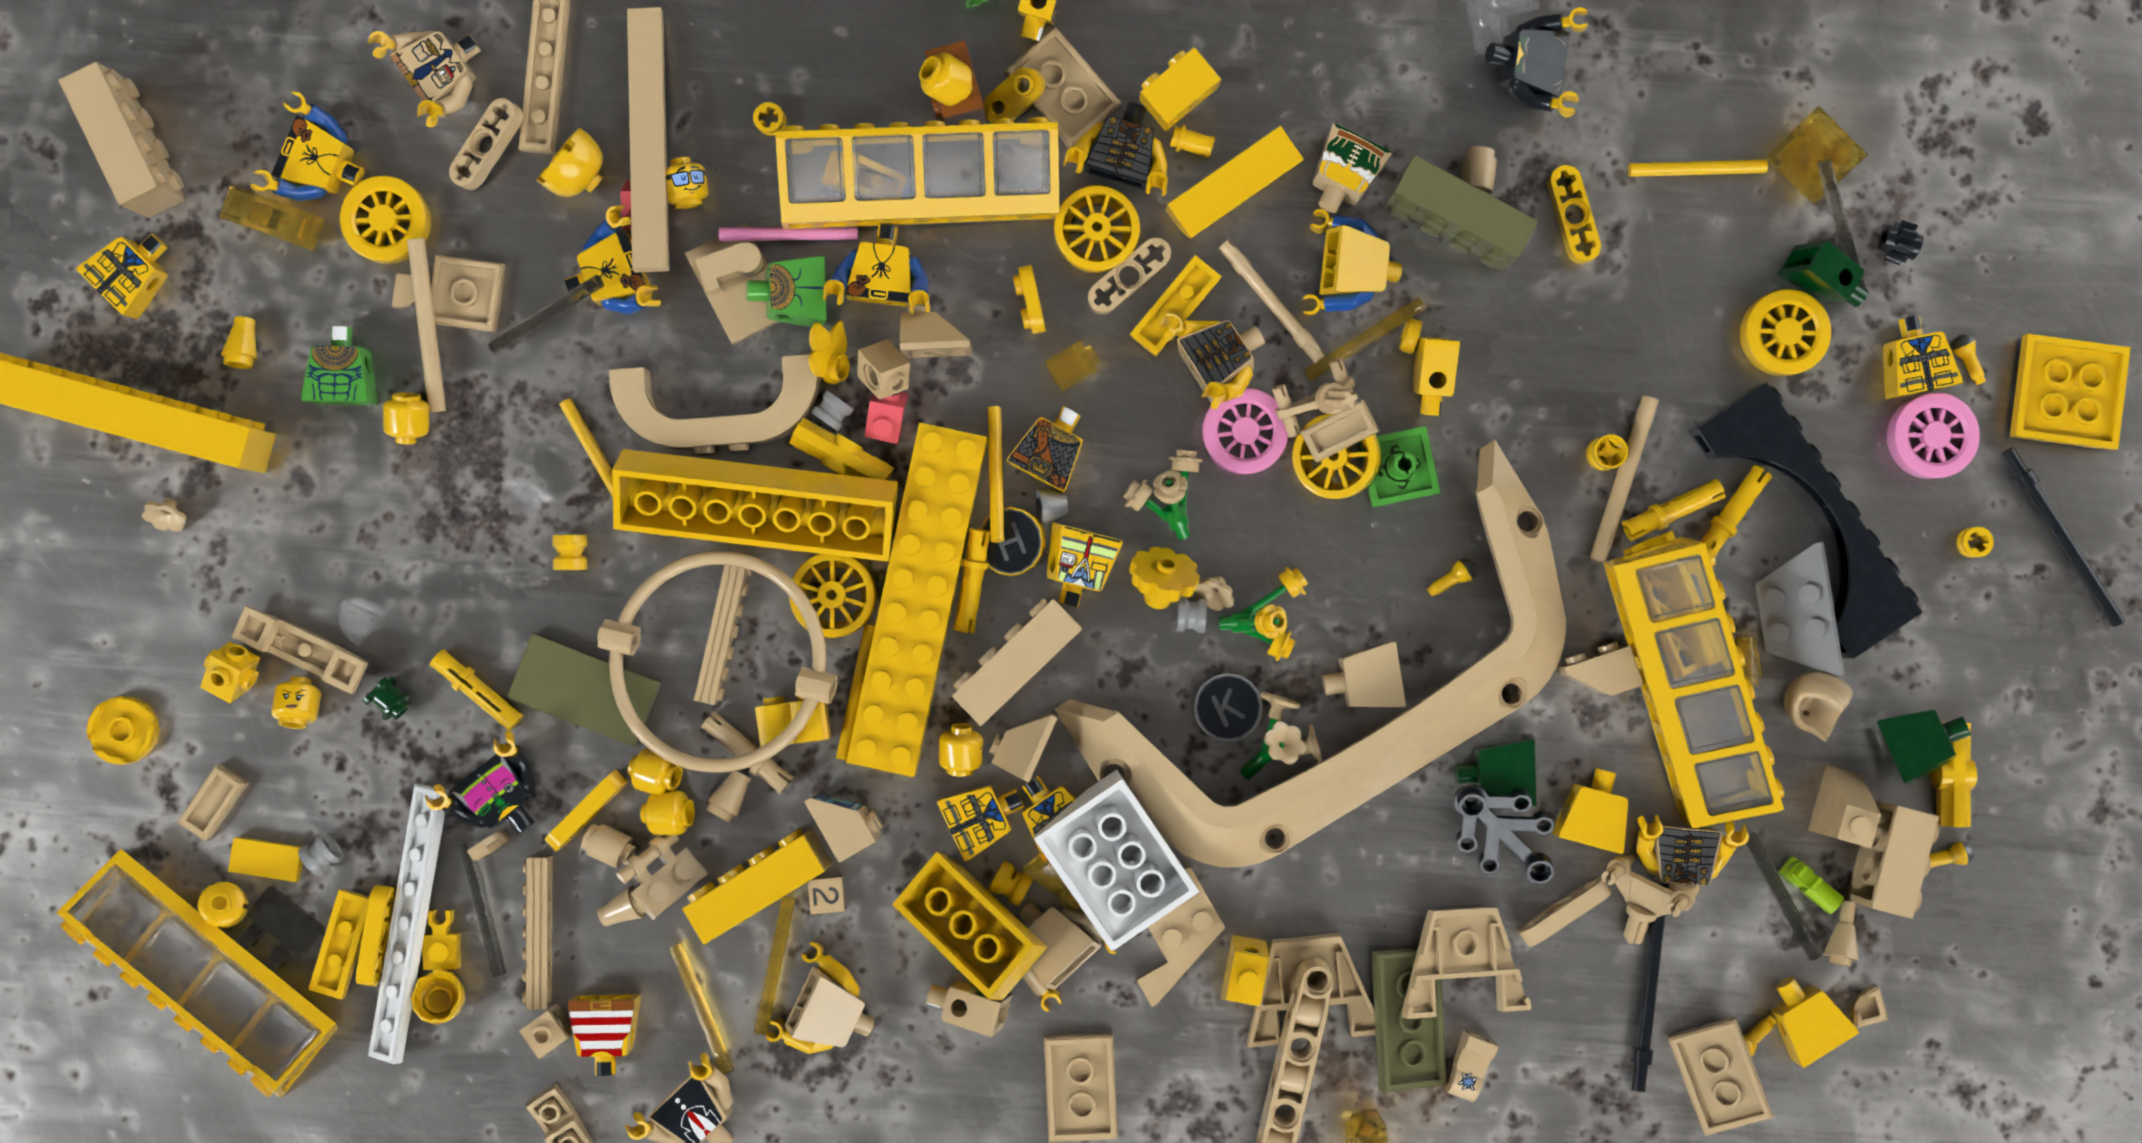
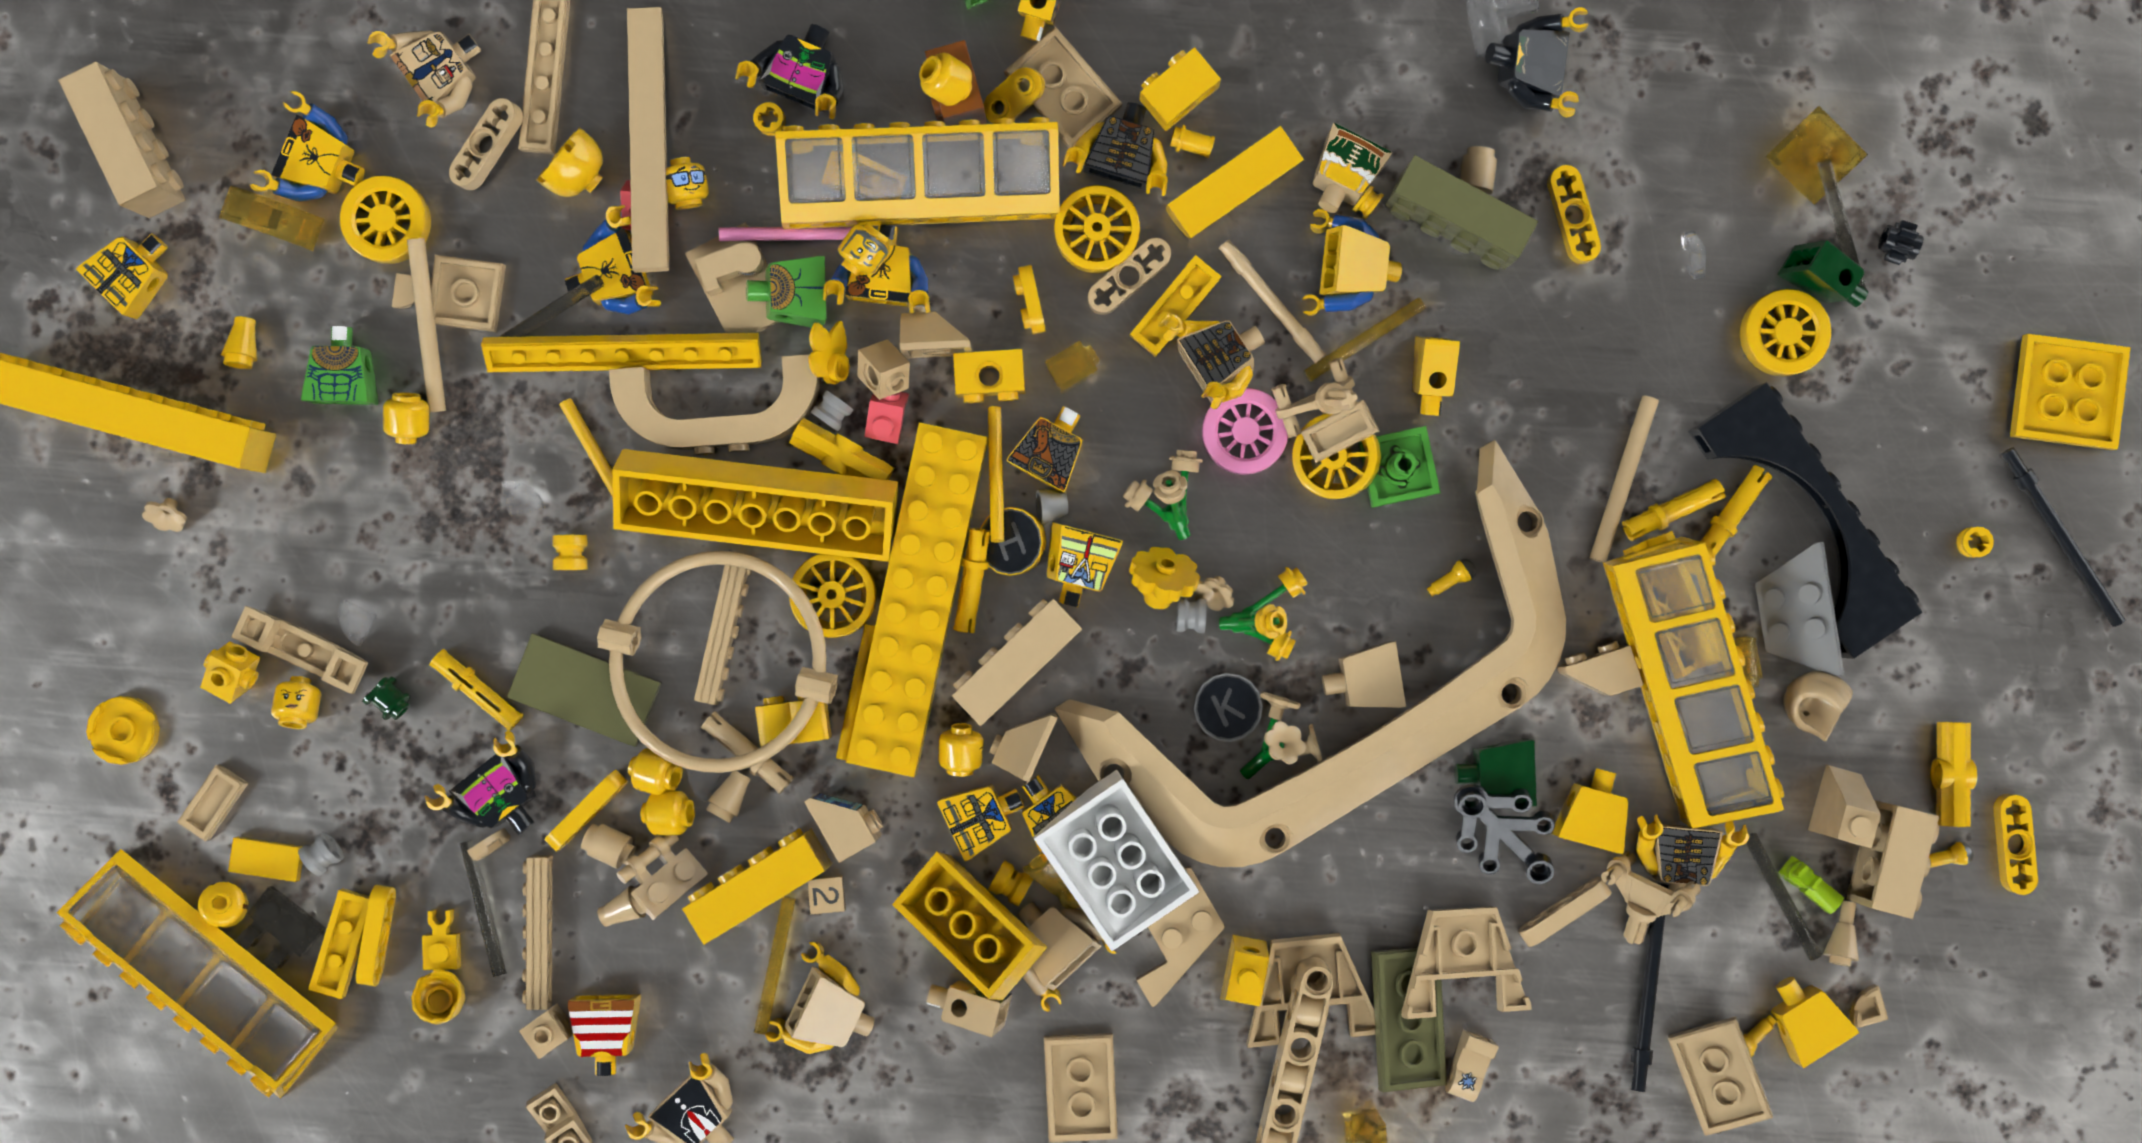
white tile [368,784,449,1064] -> none
clear yellow bar [669,942,735,1075] -> none
yellow tile [1399,318,1422,354] -> none
yellow wheel [1586,434,1628,471] -> none
yellow bar [1628,159,1768,177] -> none
dark green torso [1877,709,1972,786] -> none
yellow torso [1883,315,1963,400] -> none
bright pink wheel [1887,392,1980,479] -> none
yellow piece [1951,334,1986,385] -> none
none -> yellow tile [481,333,762,372]
none -> torso [735,24,844,119]
none -> yellow head [838,223,890,277]
none -> yellow brick [953,349,1025,403]
none -> yellow bush [1352,185,1384,220]
none -> clear tile [1681,231,1706,279]
none -> yellow beam [1993,793,2038,895]

